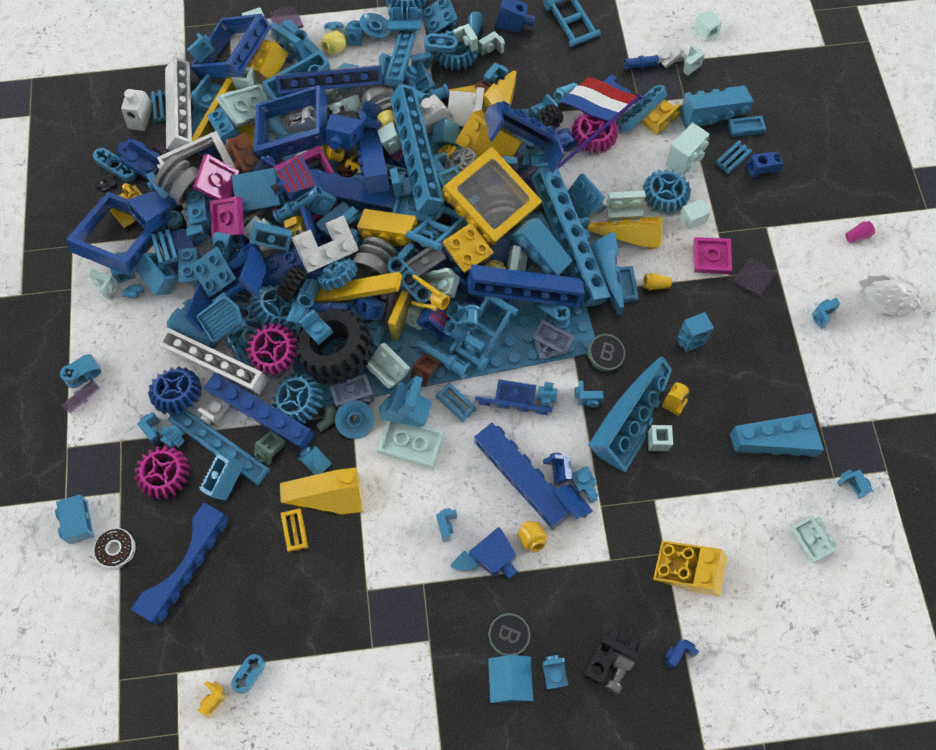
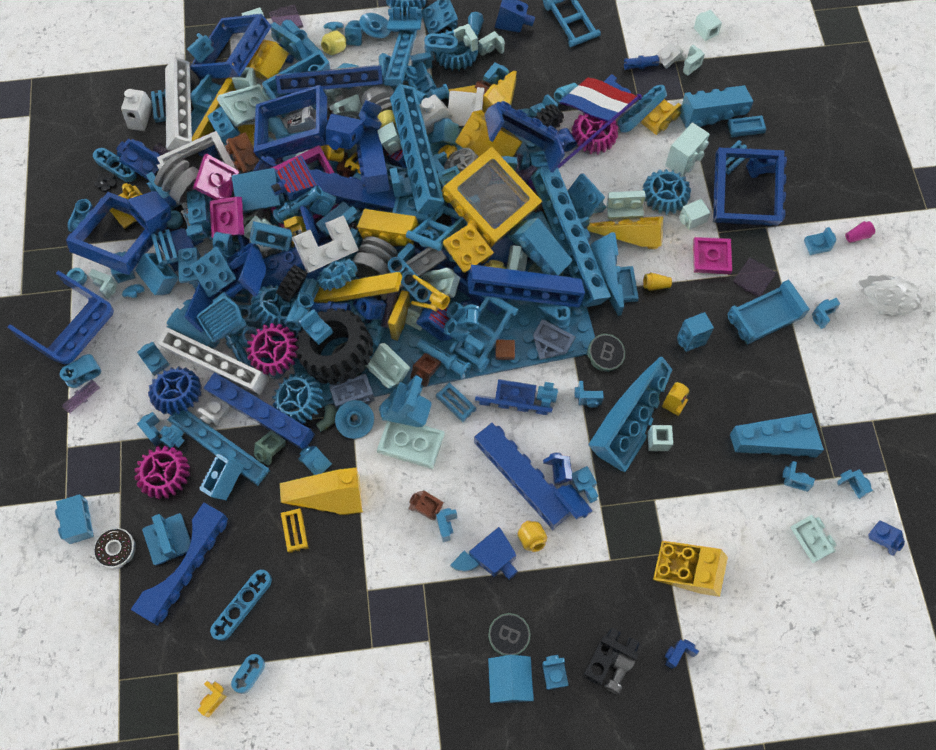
none -> blue windscreen [8,271,114,364]
none -> medium azure tile [67,268,87,285]
none -> dark azure piece [68,199,94,232]
none -> dark azure bracket [137,342,170,376]
none -> dark azure bracket [142,513,191,566]
none -> dark azure beam [210,570,272,641]
none -> copper bracket [408,490,444,520]
none -> dark orange tile [496,340,515,360]
none -> blue window [713,147,787,226]
none -> dark azure panel [727,279,810,345]
none -> dark azure bracket [782,461,815,492]
none -> dark azure bracket [804,227,836,255]
none -> blue bracket [868,520,905,556]

